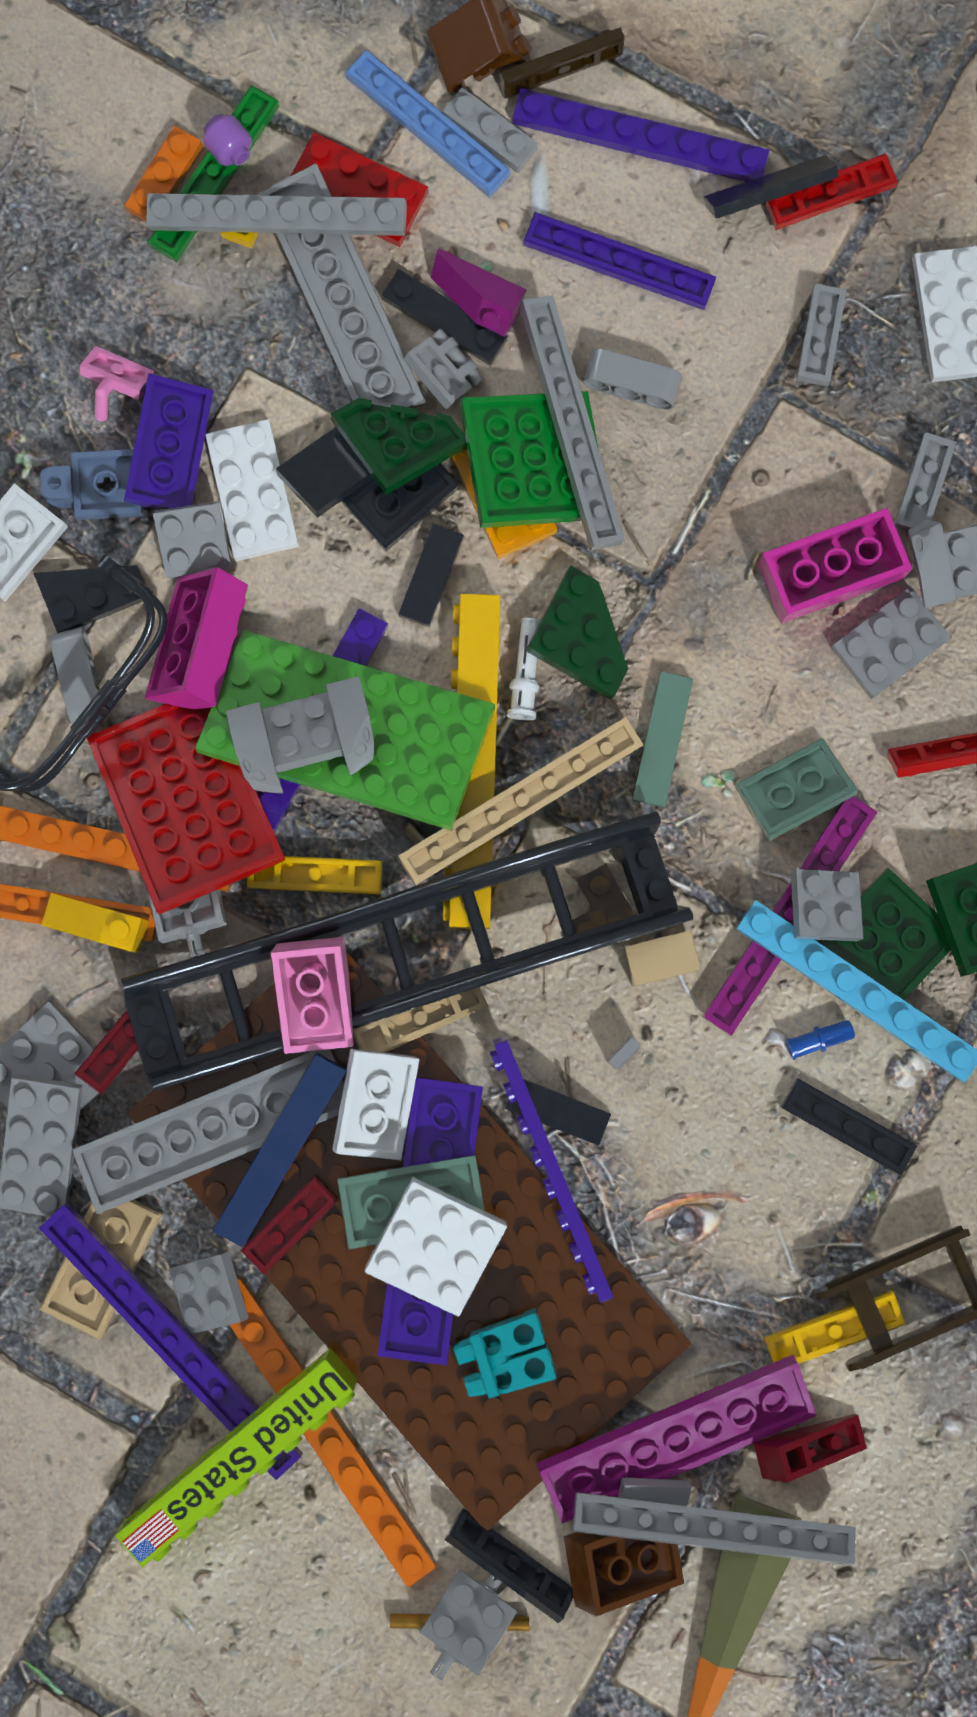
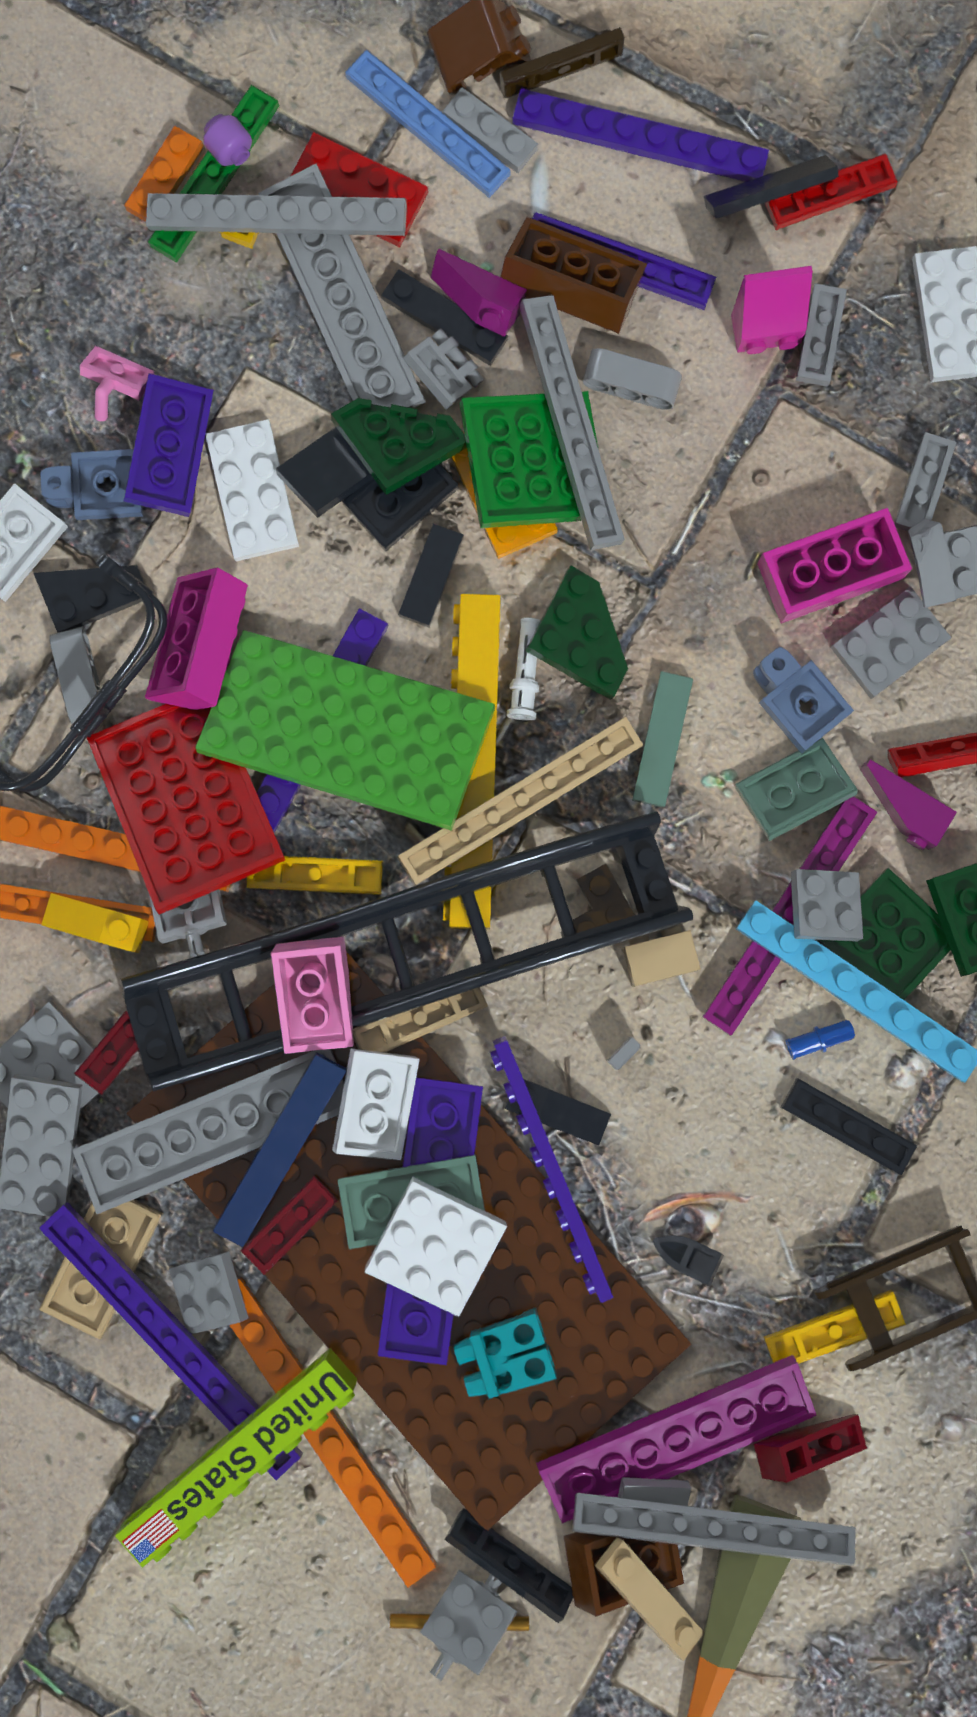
light grey plate [153,501,232,578] -> none
light grey piece [226,676,374,793] -> none
none -> reddish brown slope [501,217,647,334]
none -> tan plate [595,1537,704,1661]
none -> black plate [653,1235,724,1287]
none -> dark pink slope [731,266,813,354]
none -> sand blue plate [753,647,854,754]
none -> magenta slope [860,759,957,850]

